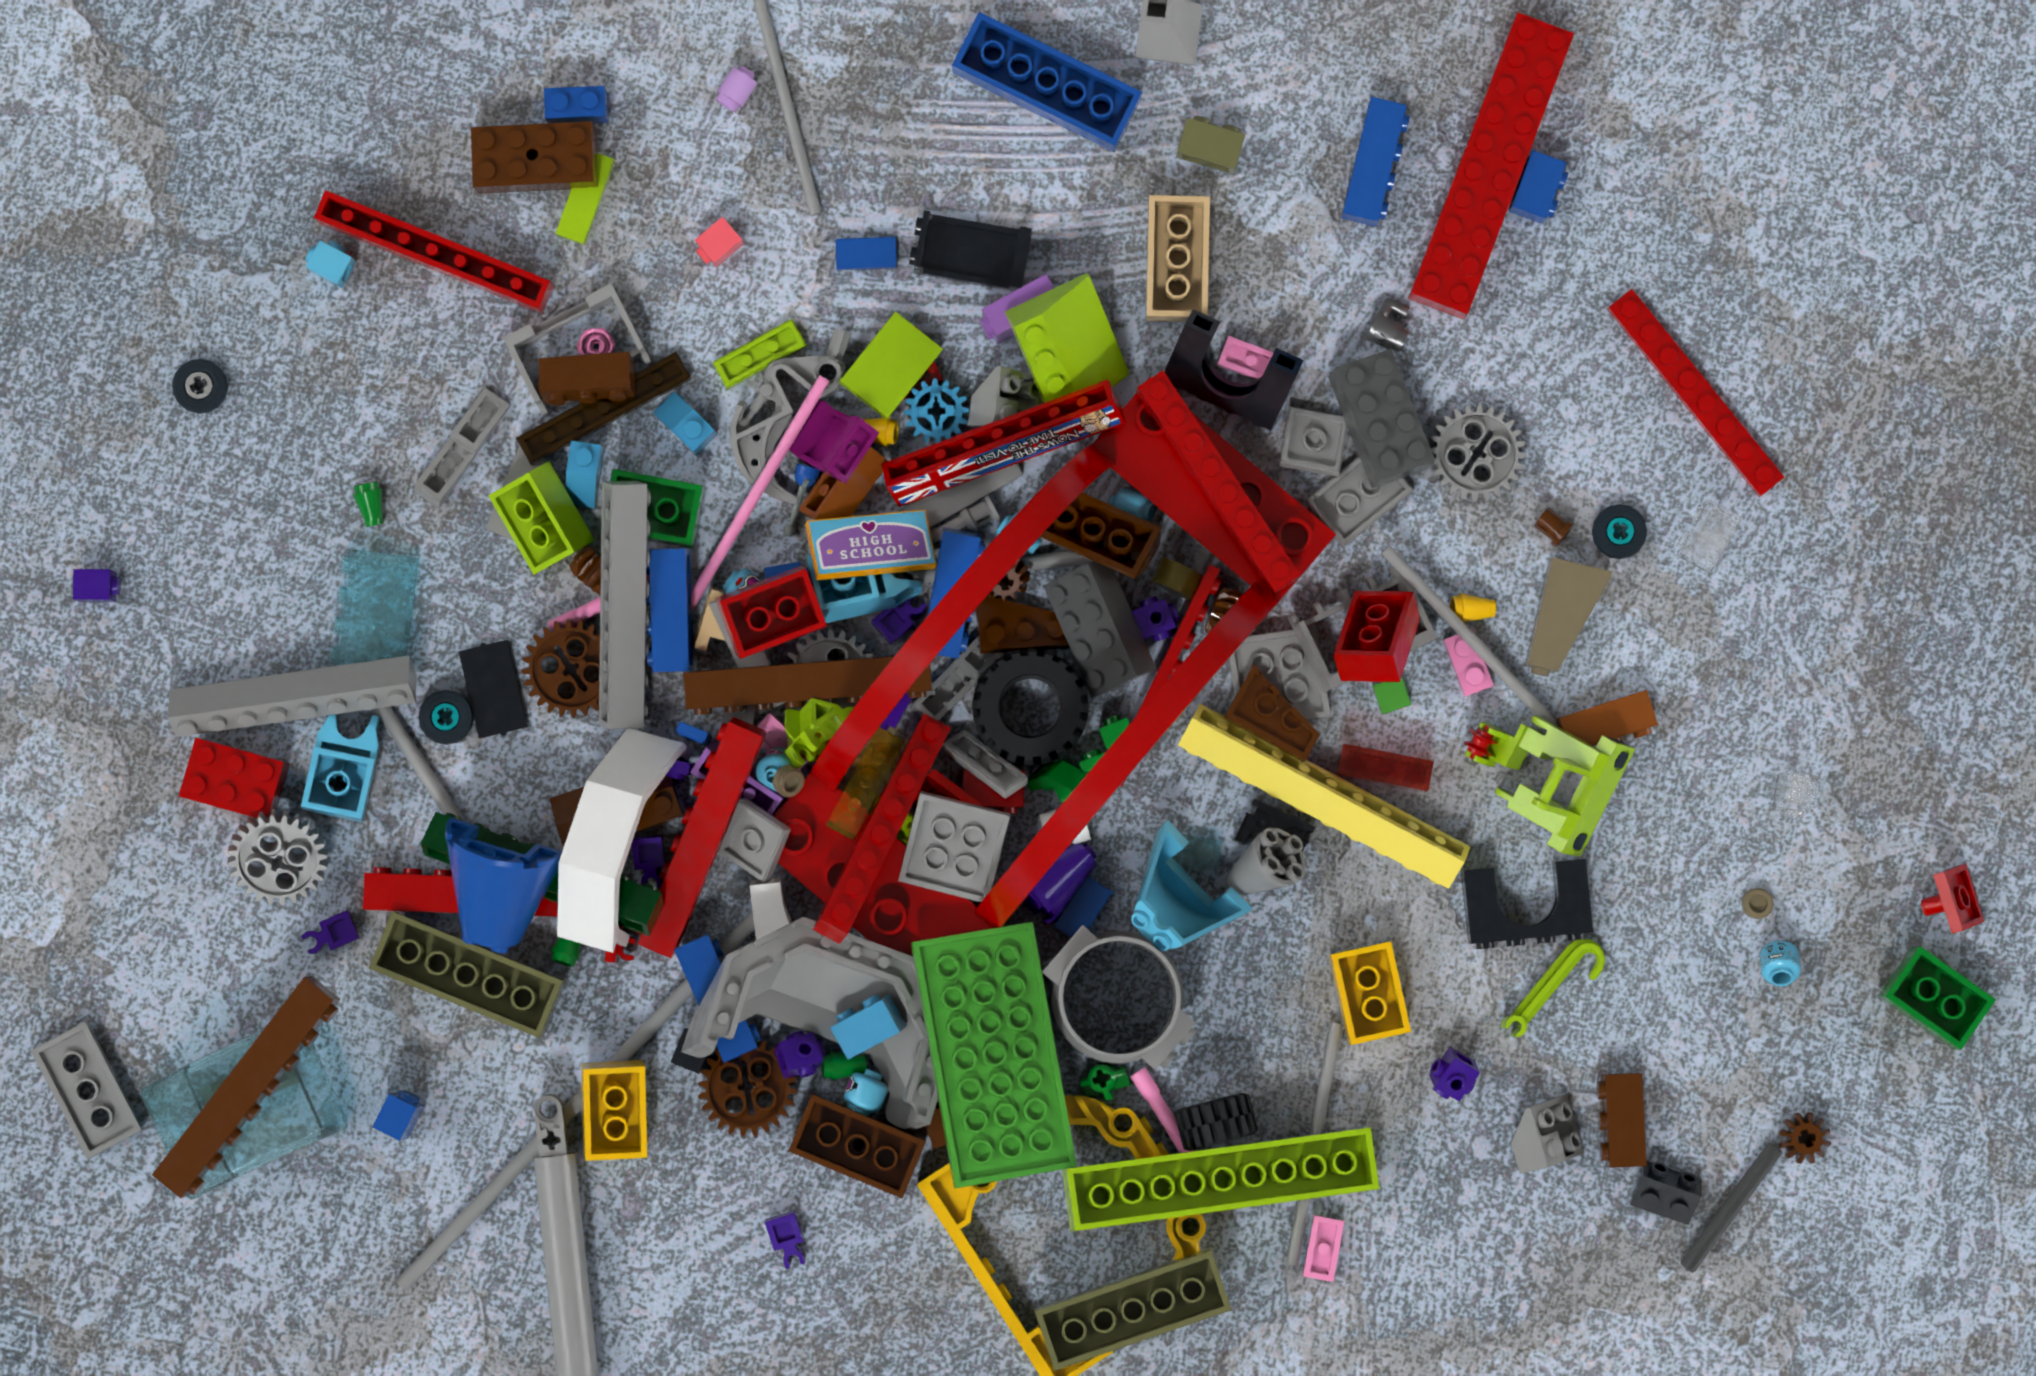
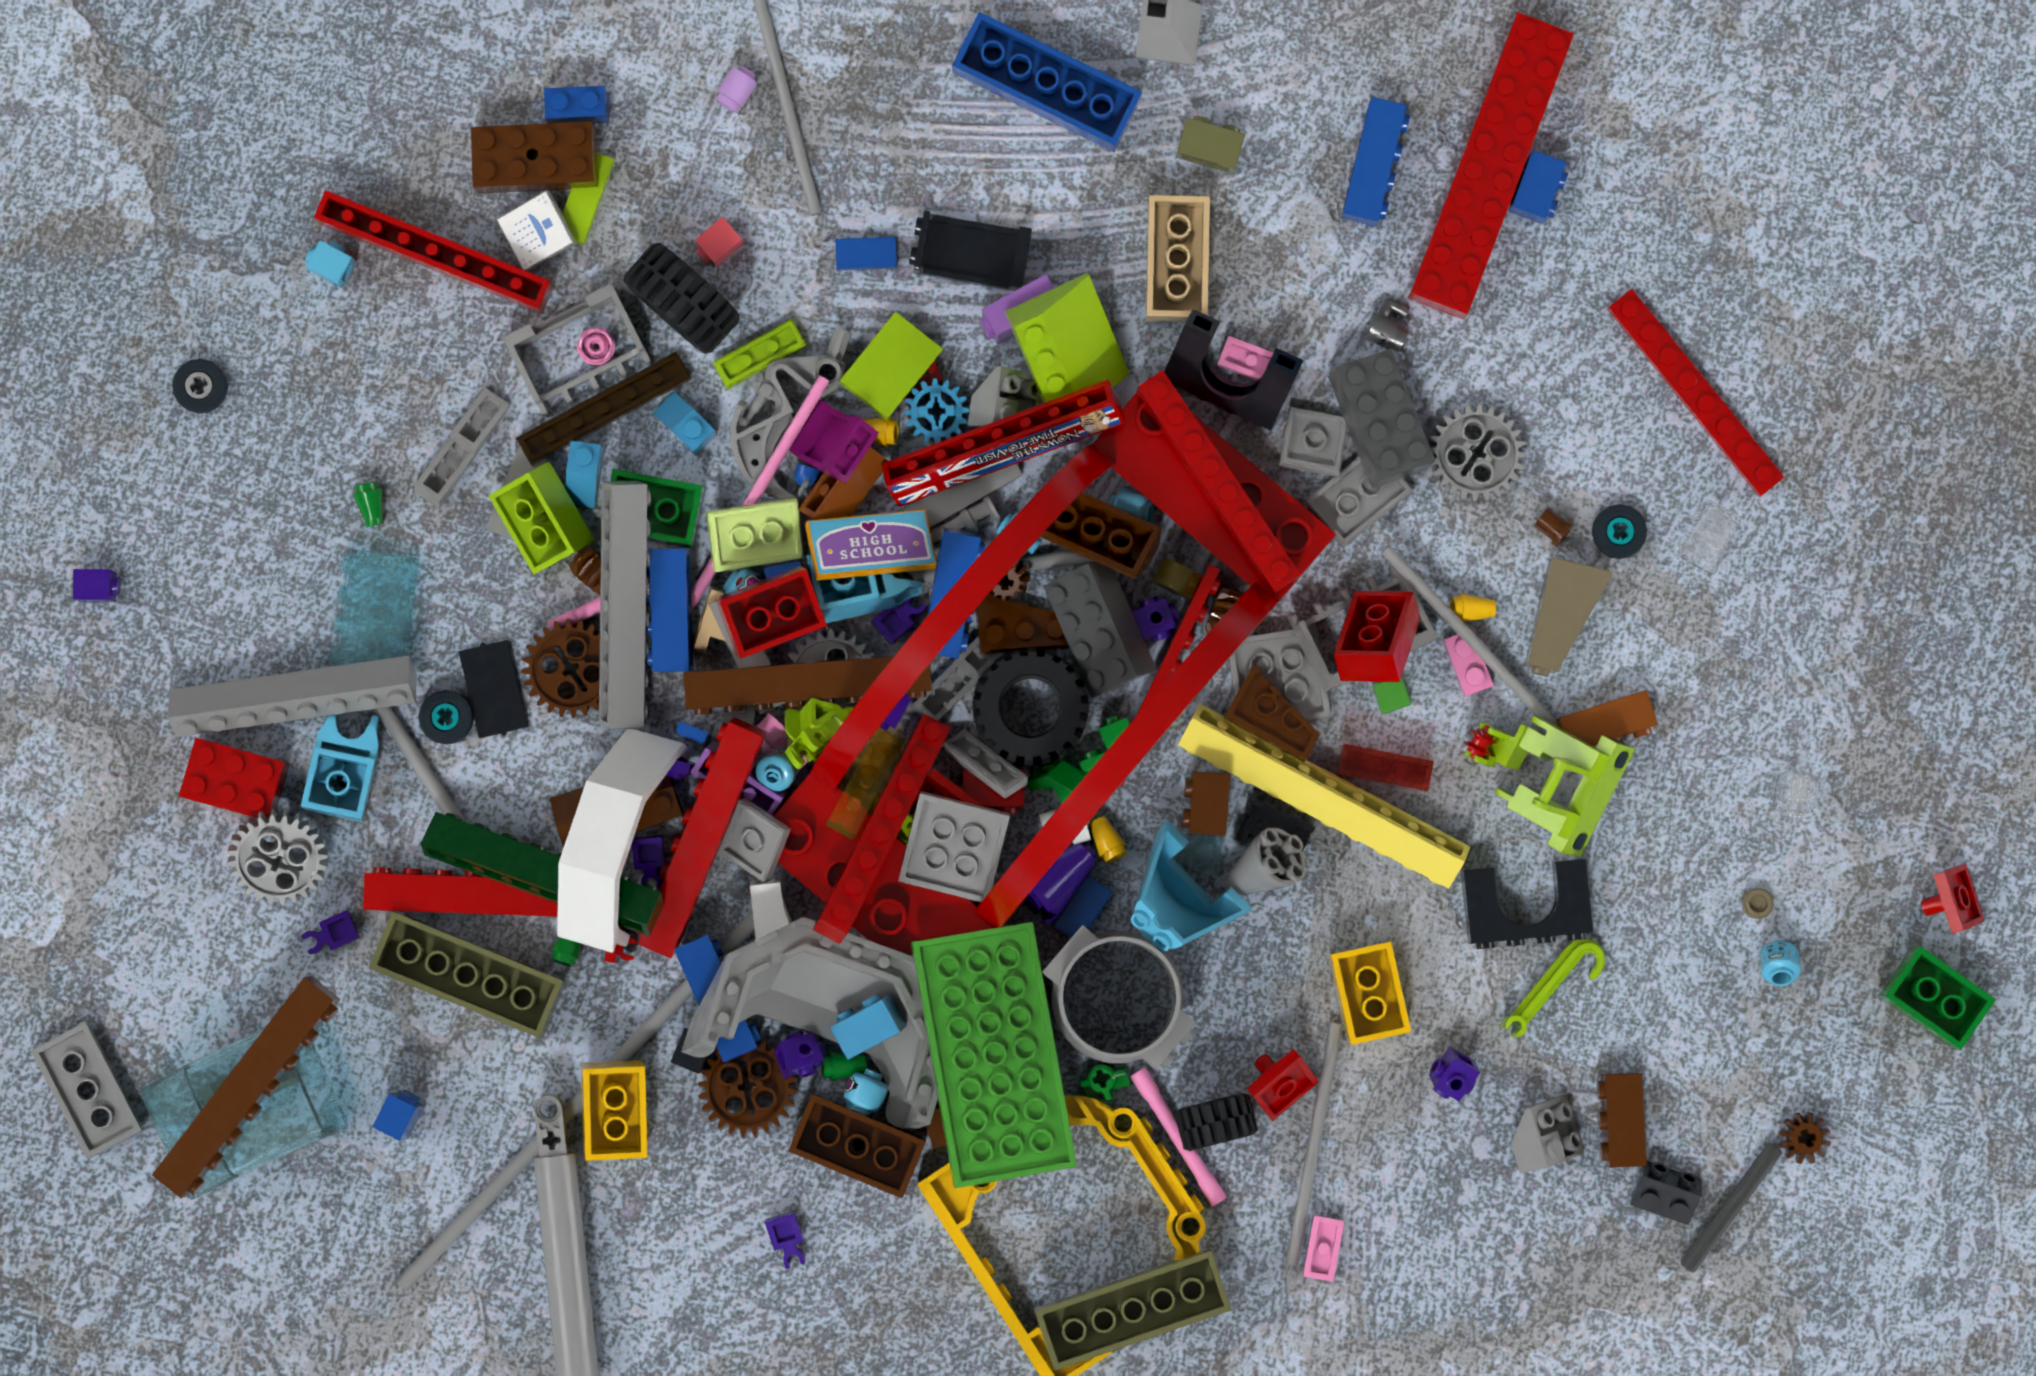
blue cone [445,818,562,953] -> none
reddish brown brick [539,352,635,406] -> none
dark tan tile [773,765,805,797] -> none
lime brick [1062,1127,1380,1232] -> none
none -> white tile [496,190,577,272]
none -> black tyre [624,242,740,354]
none -> yellowish green tile [706,497,804,573]
none -> yellow cone [1089,816,1128,864]
none -> reddish brown brick [1182,771,1231,837]
none -> red tile [1246,1049,1319,1122]

